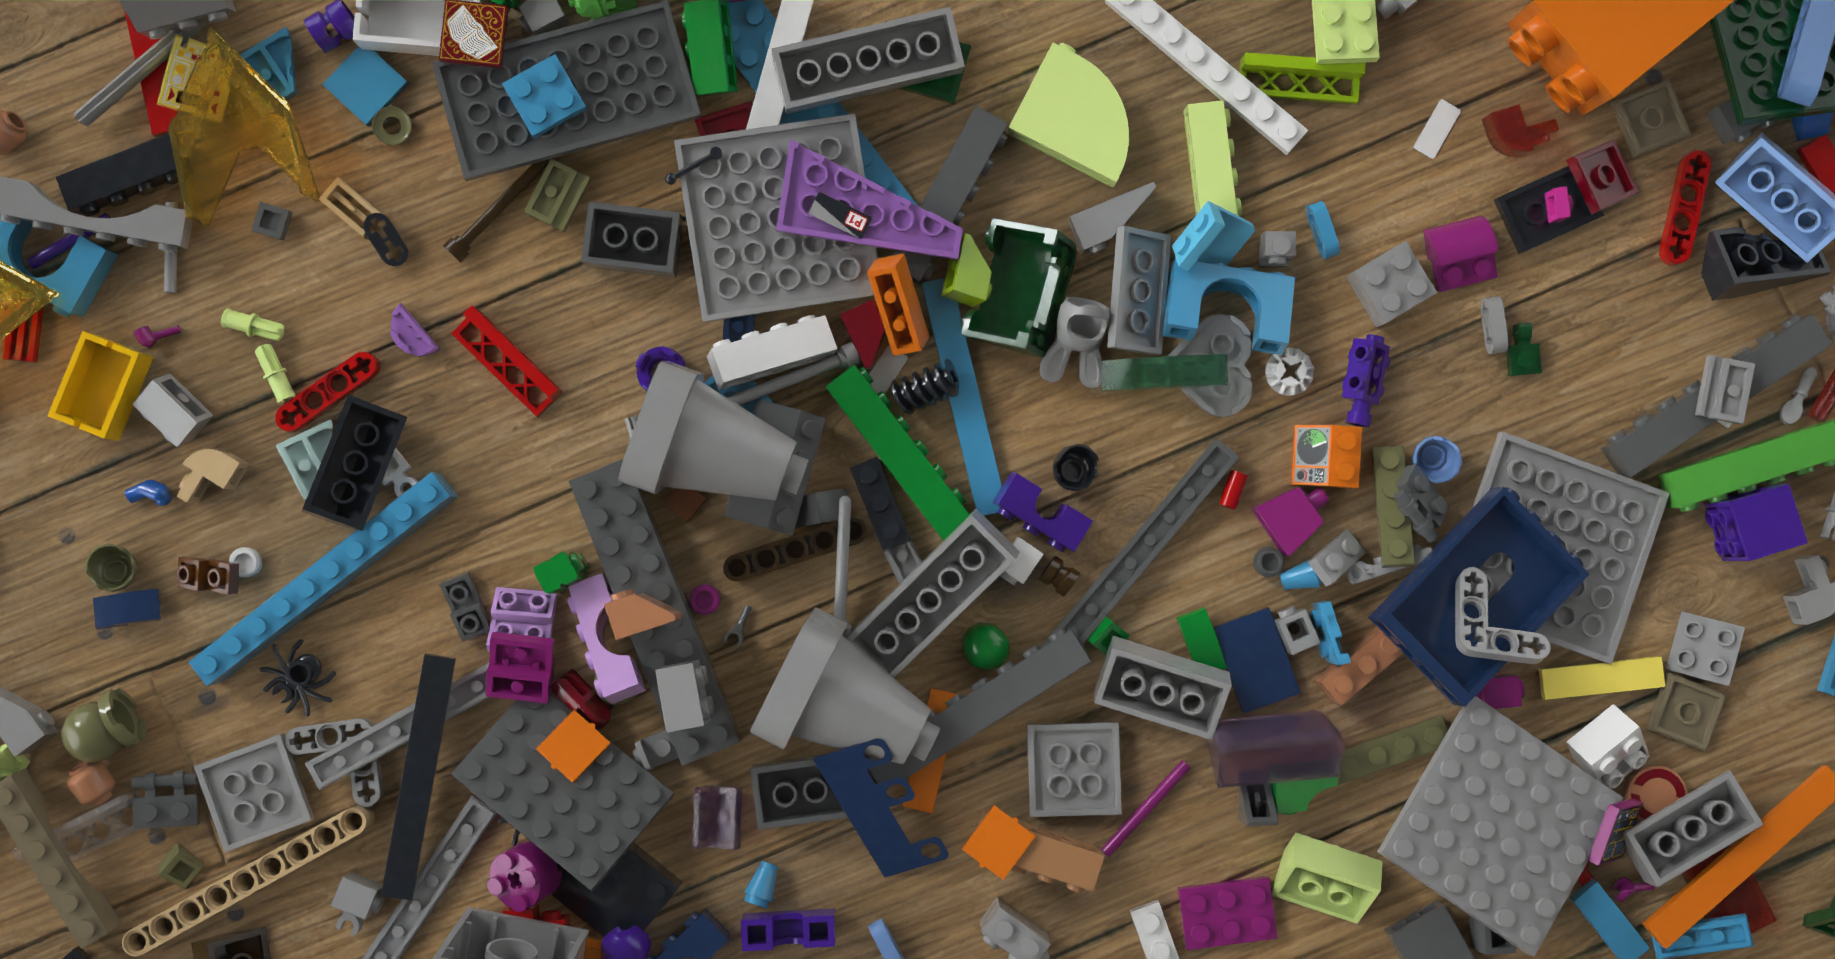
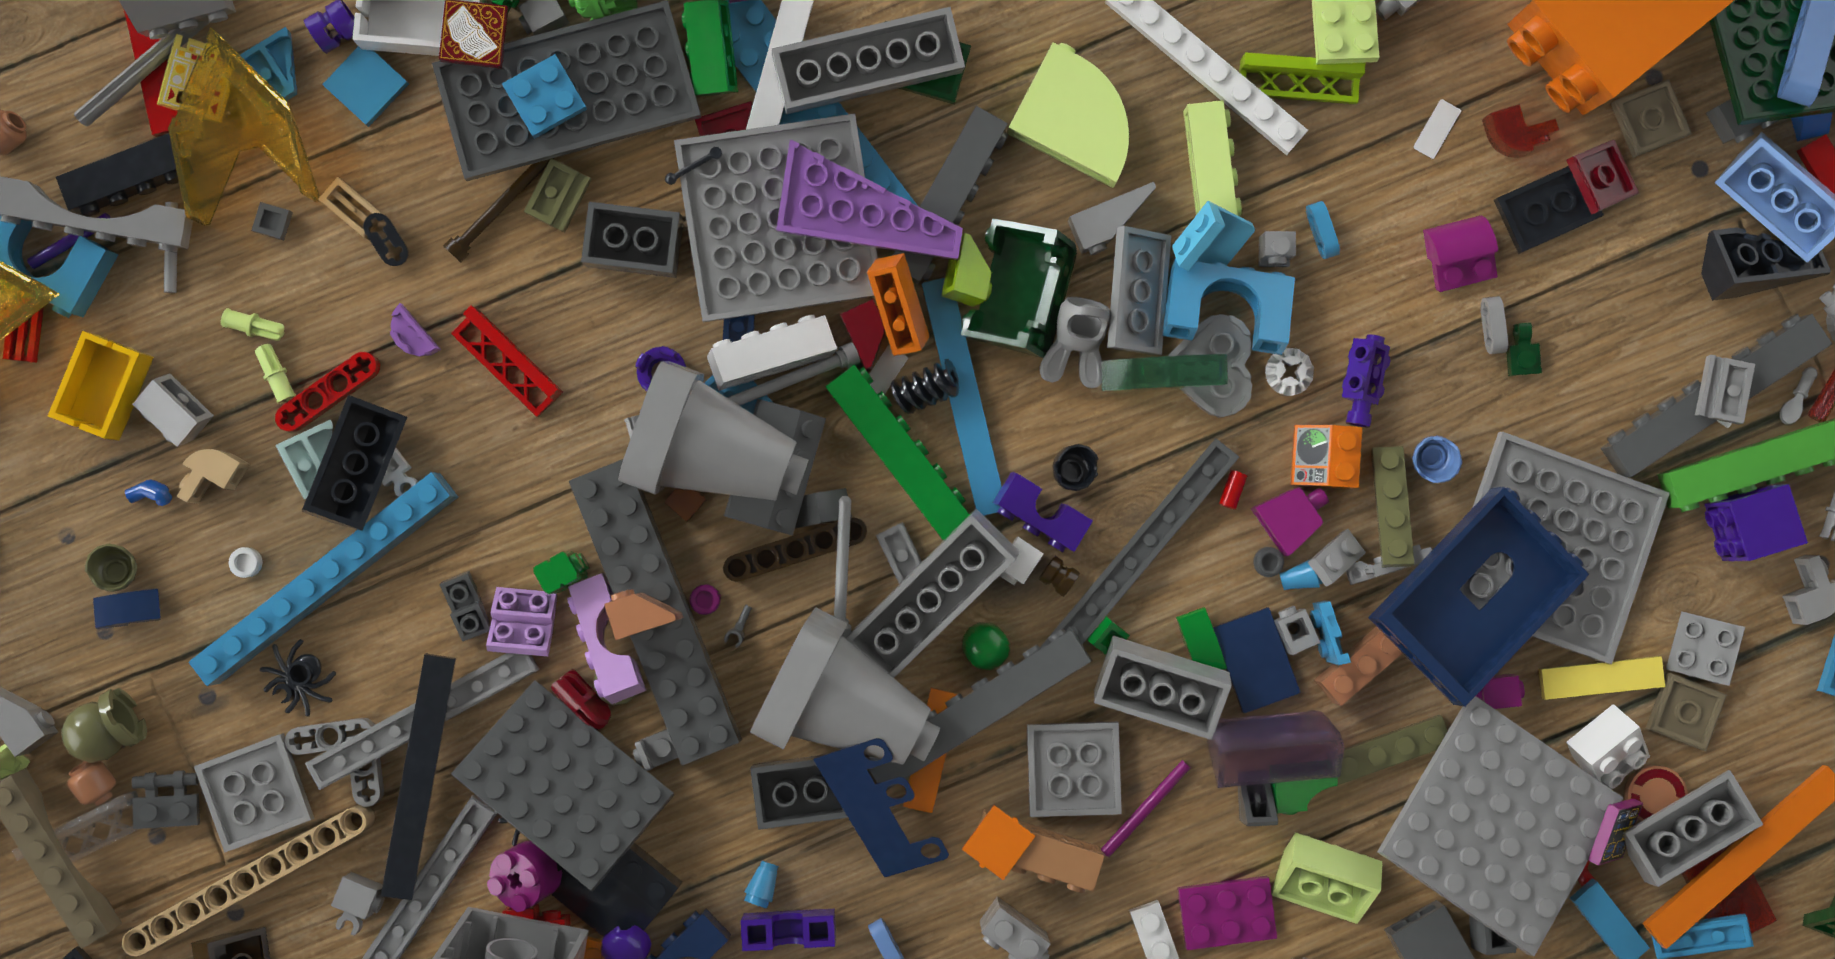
magenta hand [133,325,181,347] -> none
olive slope [158,843,204,890] -> none
reddish brown slope [177,556,239,594] -> none
olive piece [372,105,412,145] -> none
magenta brick [486,632,555,703] -> none
orange piece [536,710,611,783] -> none
light grey brick [655,659,714,733] -> none
bracket [691,784,742,850] -> none
sticker [809,192,872,239] -> none
black plate [850,457,912,552] -> none
light grey brick [1346,241,1437,328] -> none
dark grey plate [1394,464,1449,542] -> none
light grey beam [1455,567,1551,664] -> none
dark pink plate [1545,186,1573,223] -> none
magenta hand [1610,877,1655,902] -> none
red beam [1659,150,1712,266] -> none

